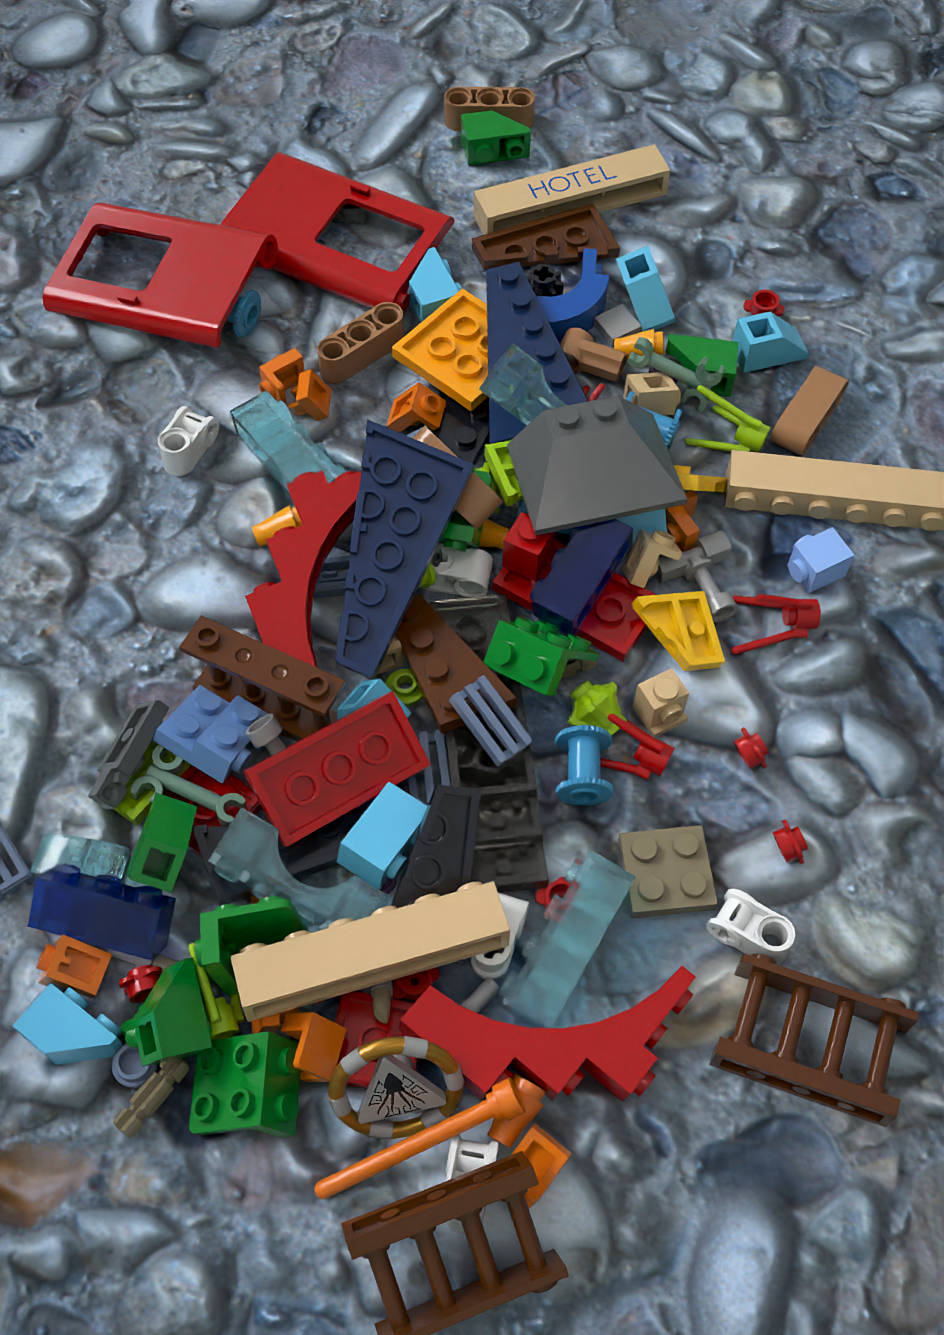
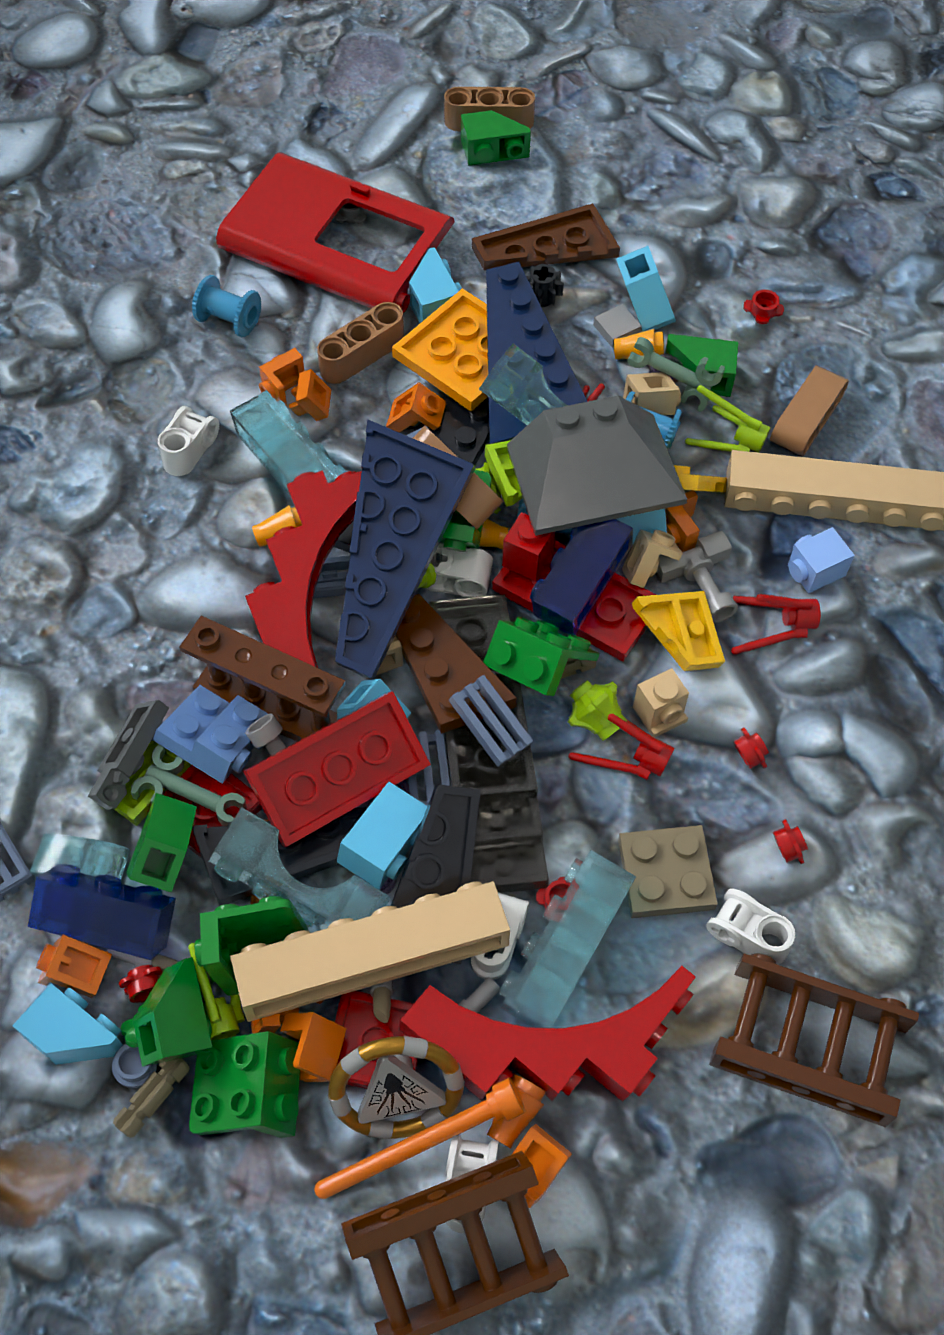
red piece [42,202,278,348] -> none
lime plate [386,669,423,707] -> none
red plate [392,967,440,1002] -> none
tan brick [473,144,670,235] -> none
blue arch [536,248,609,344] -> none
dark azure hose [555,725,614,805] -> none
medium nougat piece [560,328,628,382] -> none
medium azure slope [732,312,809,373] -> none

